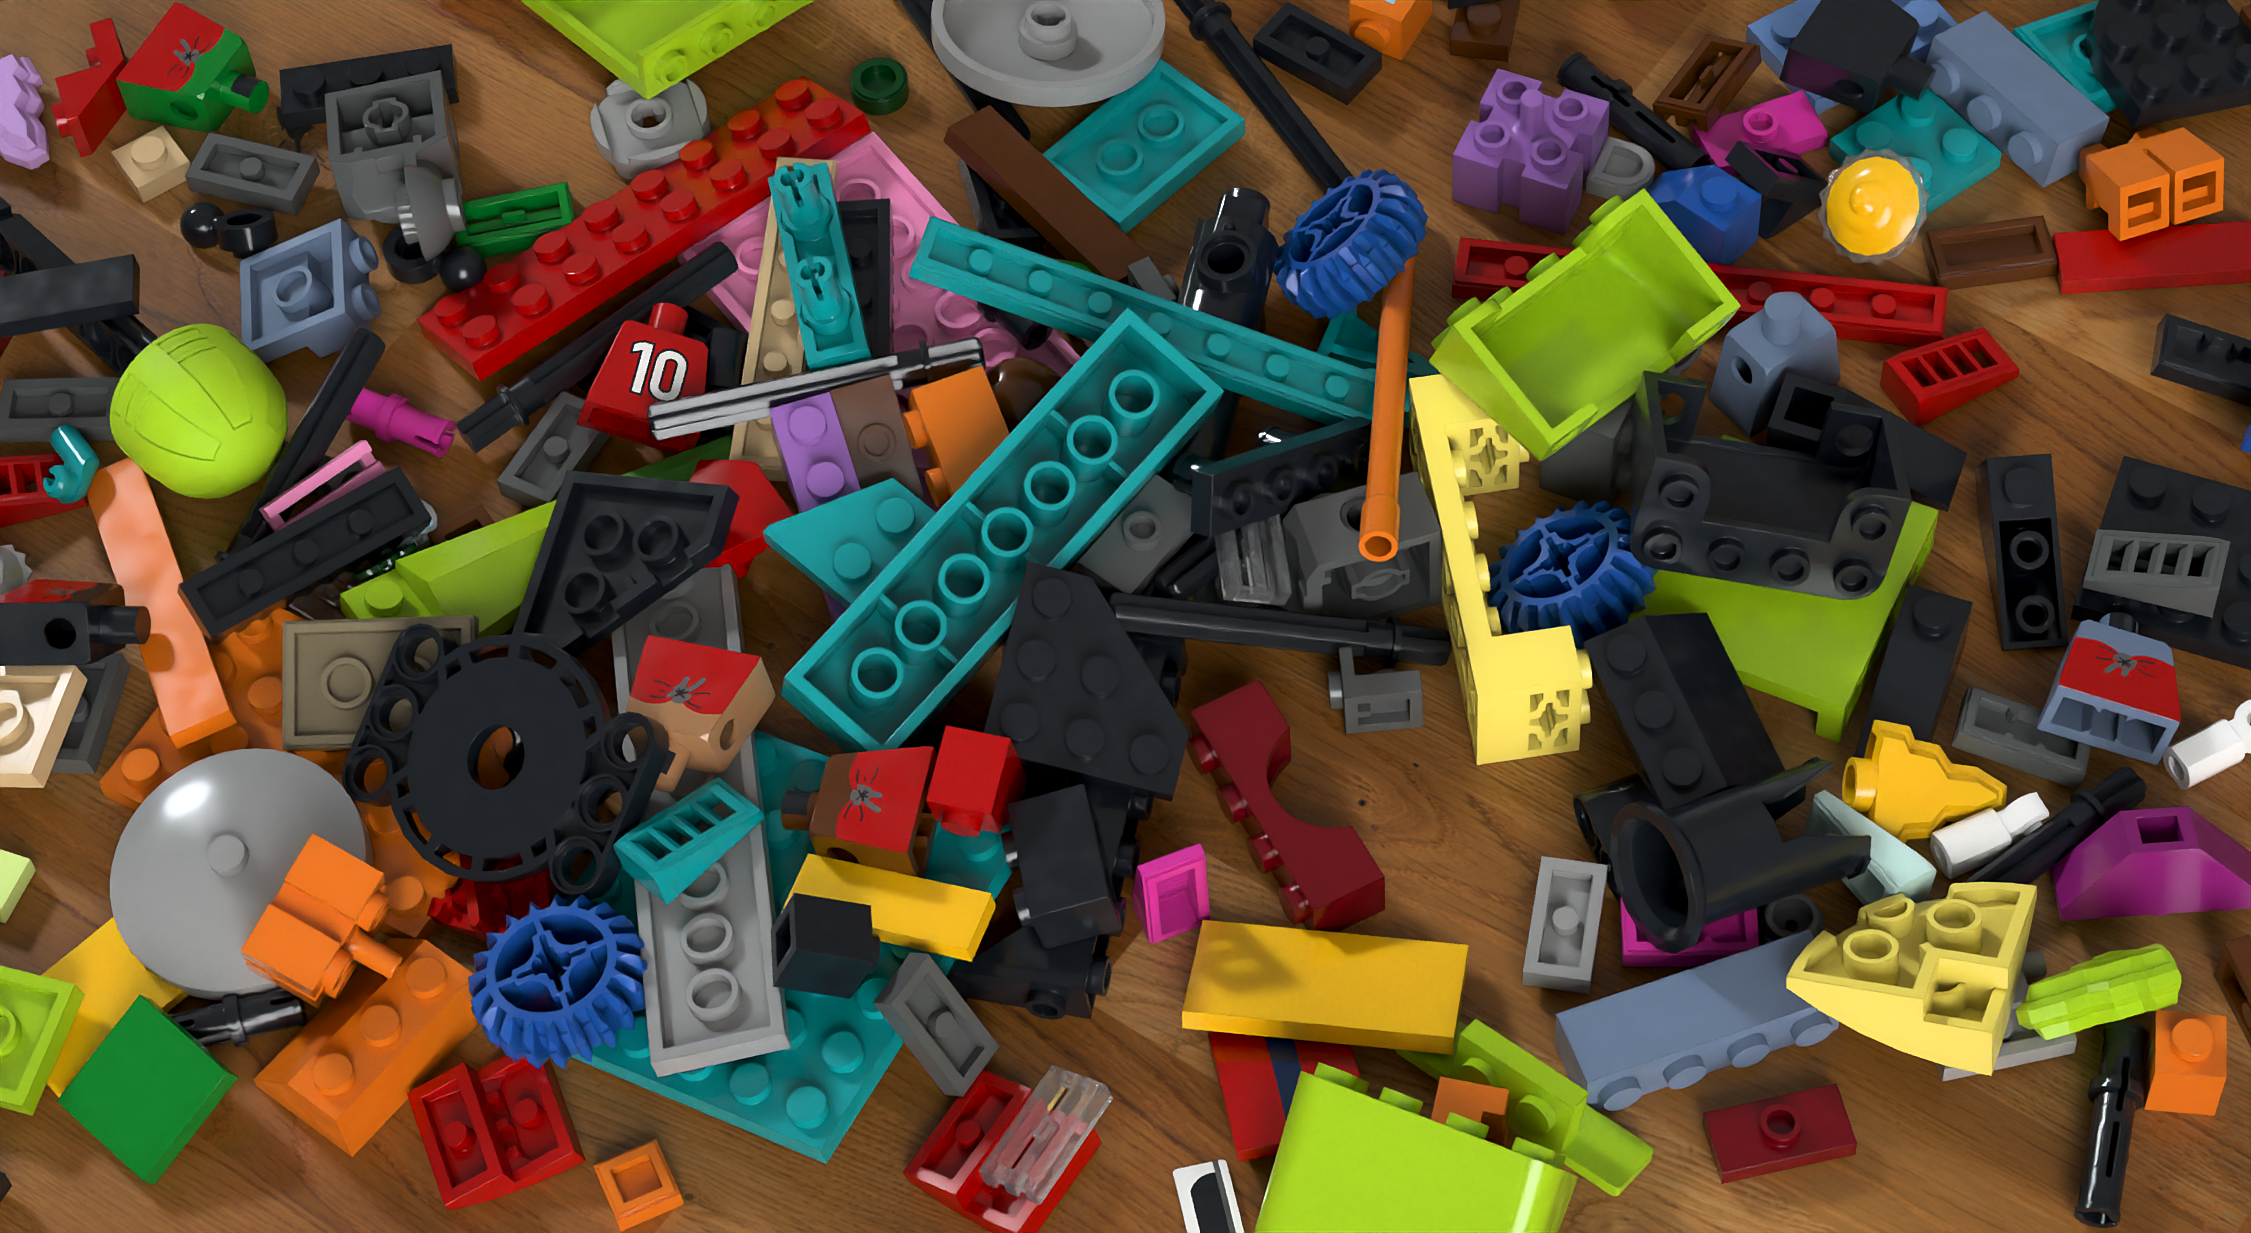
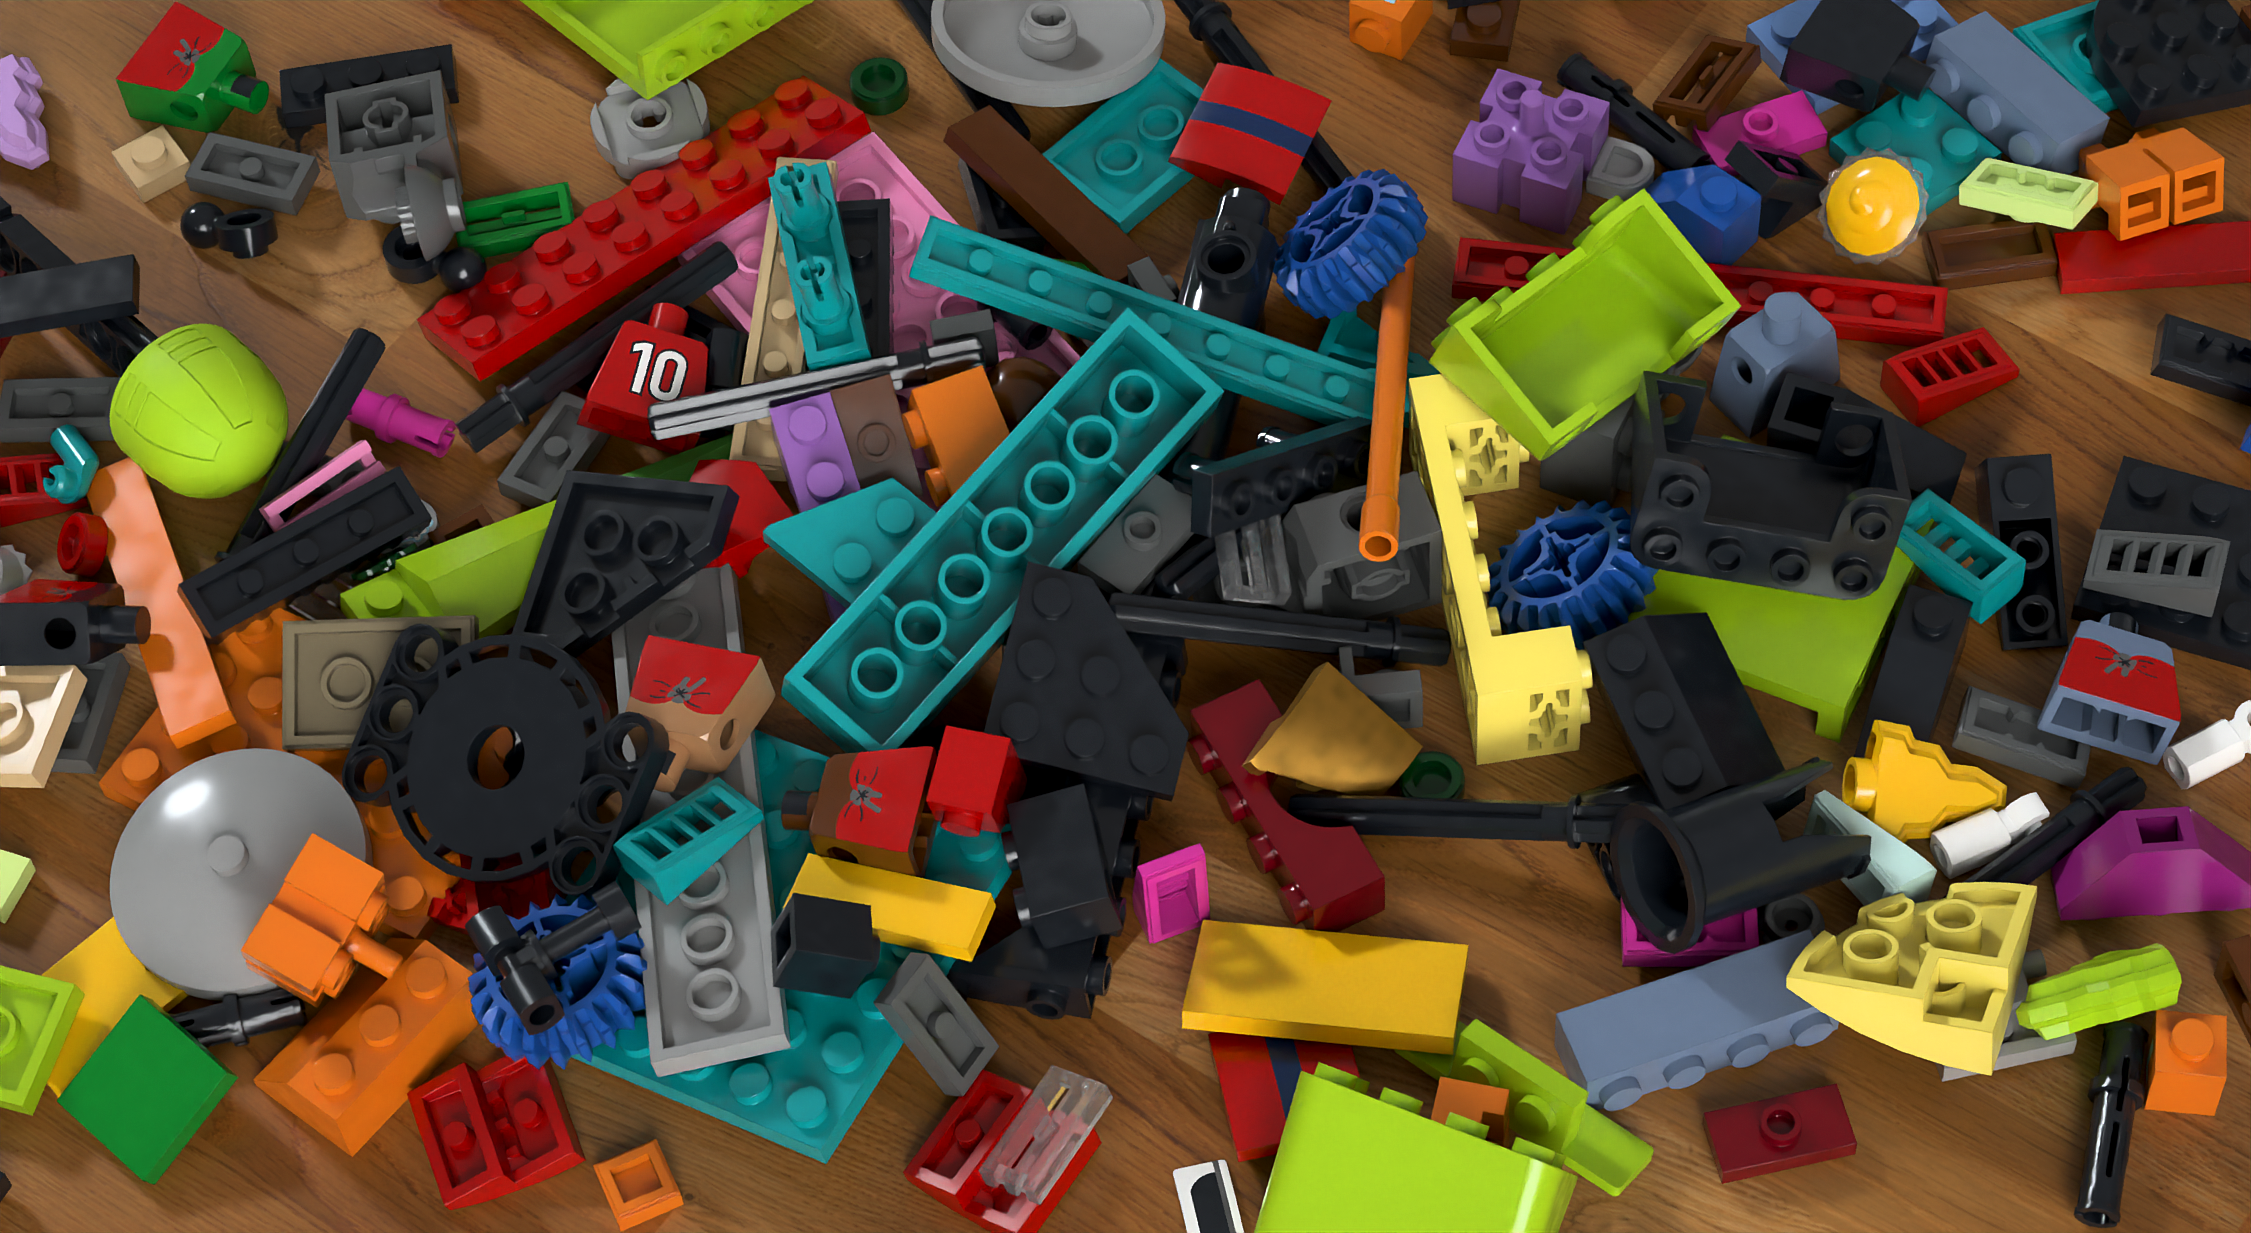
red slope [51,18,127,157] -> none
sand blue plate [240,218,381,363] -> none
black plate [1253,2,1382,105] -> none
light grey plate [1522,856,1608,994] -> none
none -> red tile [57,512,108,577]
none -> black bar [465,881,642,1035]
none -> dark grey plate [929,309,999,368]
none -> red slope [1168,63,1332,206]
none -> pearl gold slope [1242,662,1423,796]
none -> black axle [1287,794,1629,849]
none -> dark green tile [1399,751,1465,799]
none -> teal slope [1896,488,2026,624]
none -> yellowish green plate [1959,158,2098,230]

